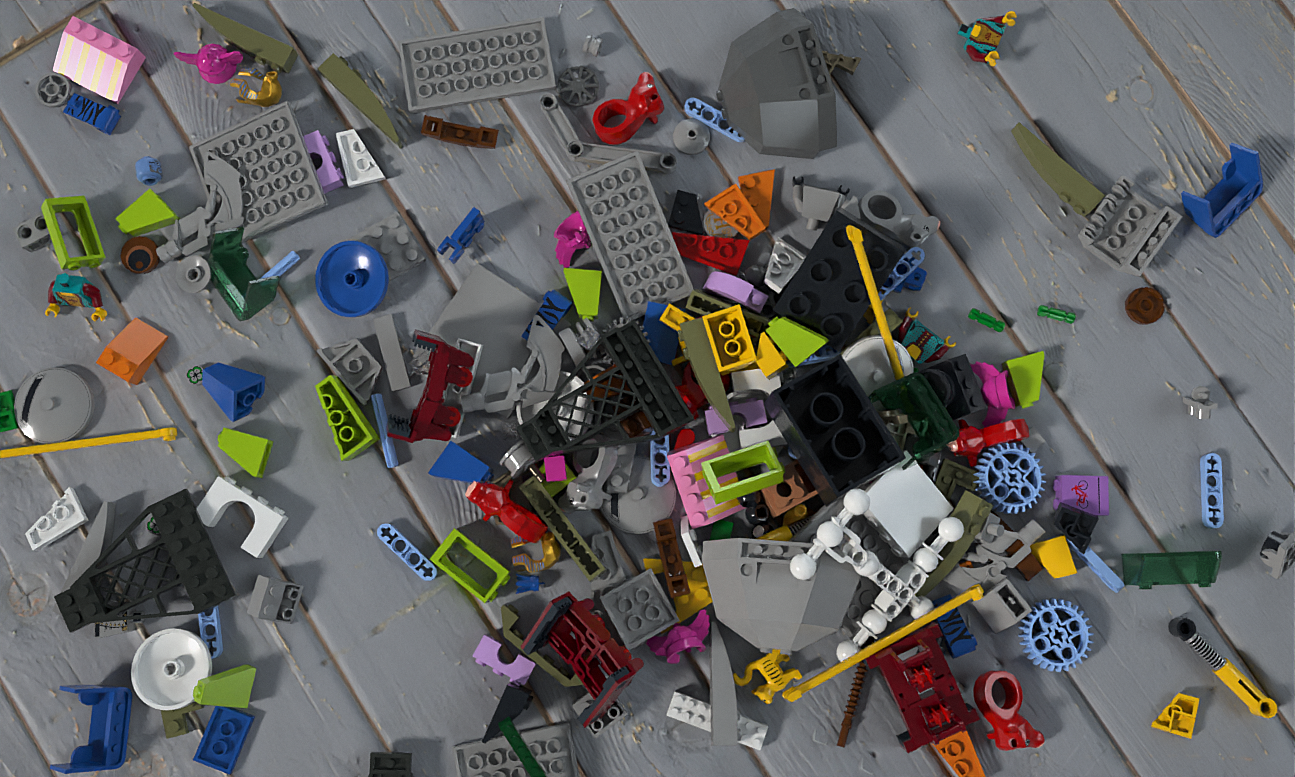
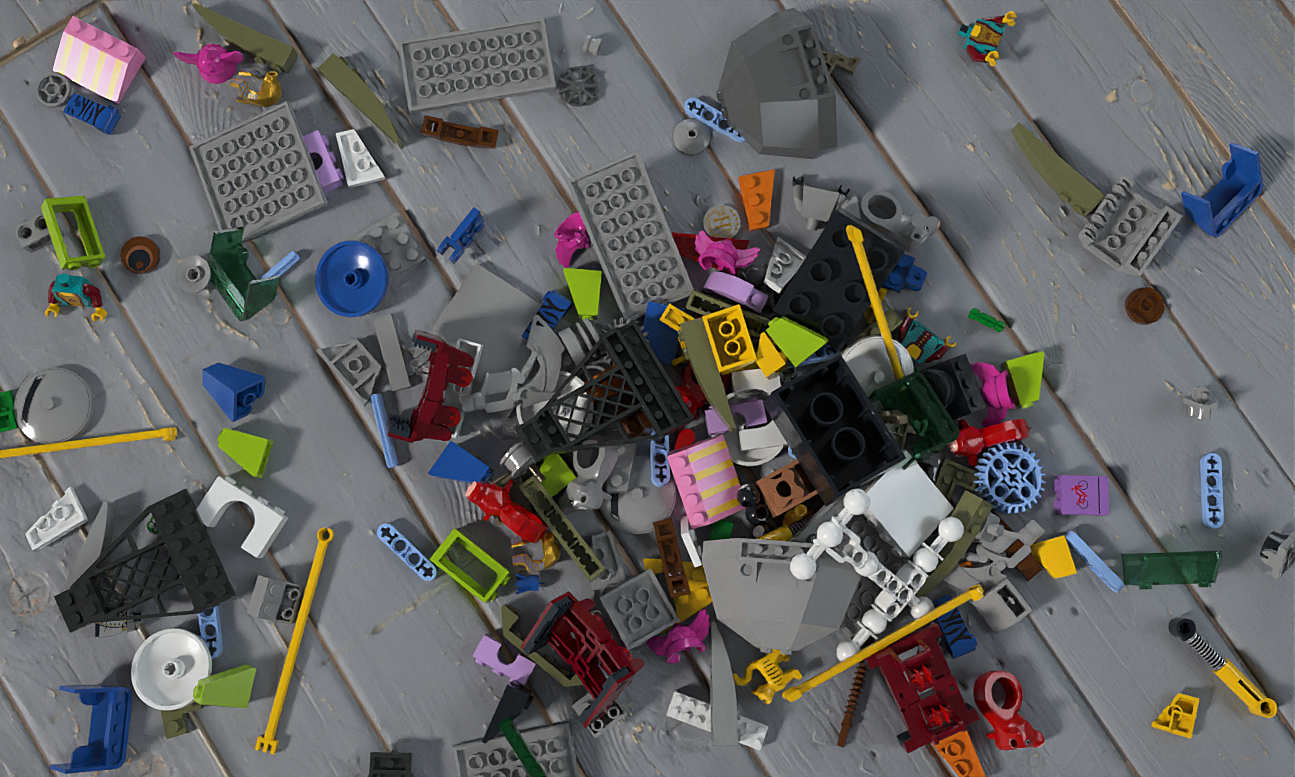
orange slope [96,317,168,385] -> none
lime slope [115,188,180,237] -> none
medium blue head [135,156,163,186] -> none
light grey piece [156,151,245,263] -> none
tile [186,366,204,385] -> none
blue tile [193,706,255,775] -> none
lime wedge [315,375,380,461] -> none
light grey piece [540,93,677,174] -> none
dark pink brick [544,454,567,482] -> none
clear slope [576,326,600,350] -> none
red animal [592,72,664,145] -> none
black wing [668,190,703,236] -> none
lime piece [701,440,785,505] -> none
orange wing [704,183,766,241] -> none
light blue beam [871,247,925,305] -> none
light blue gear [1018,598,1094,672] -> none
green axle [1037,305,1076,324] -> none
black slope [1053,502,1099,554] -> none
none -> yellow hinge [255,527,334,755]
none -> dark pink helmet [694,231,761,276]

